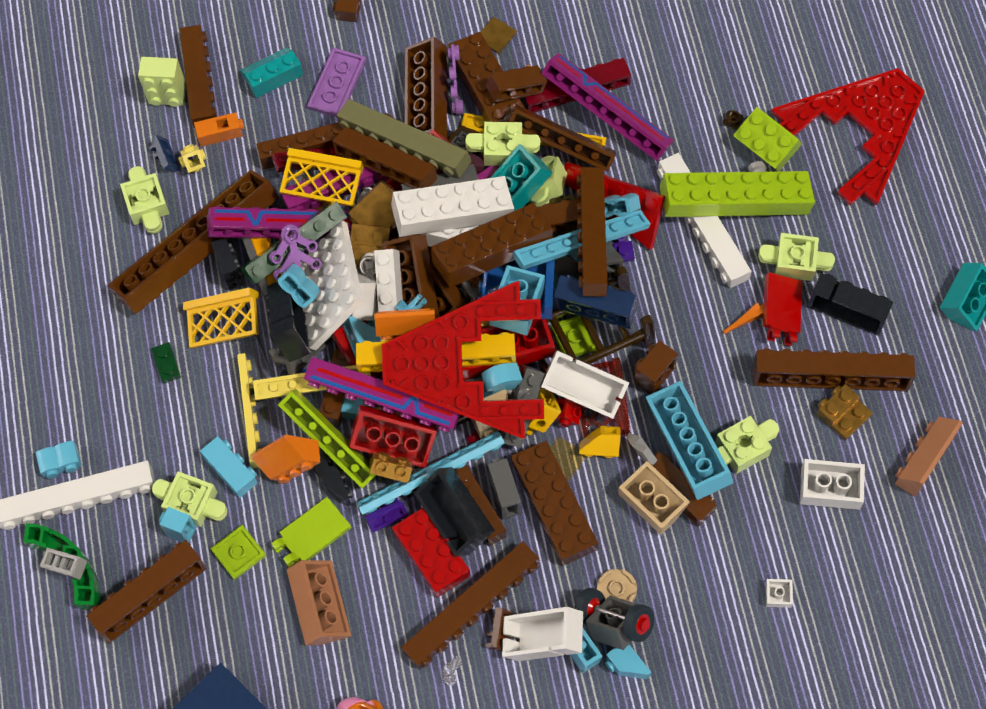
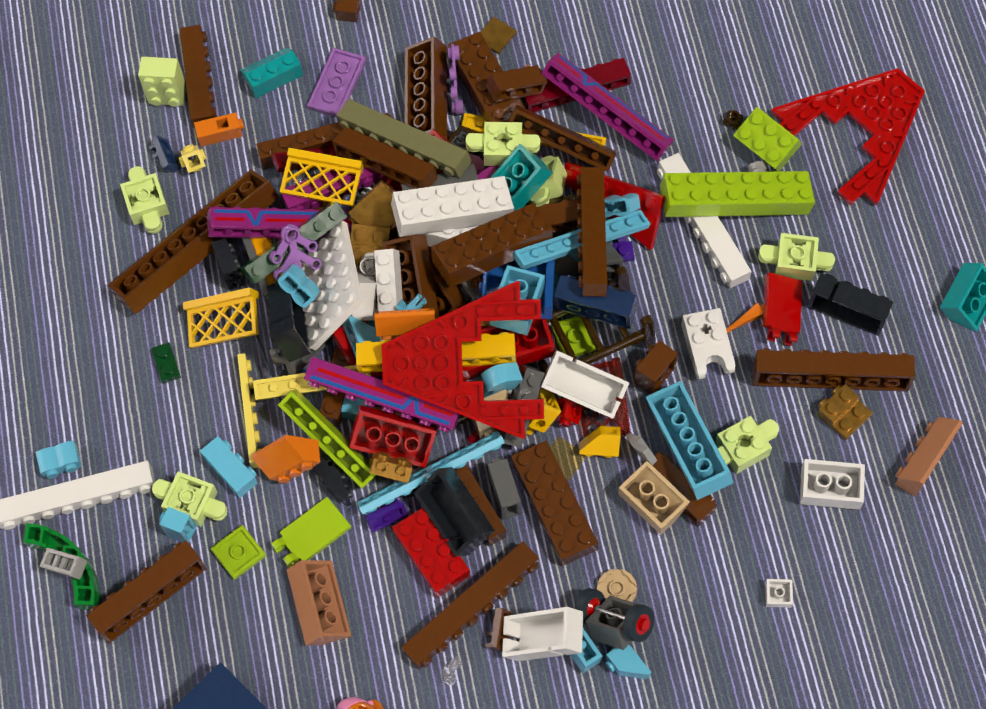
none -> white brick [681,308,735,380]

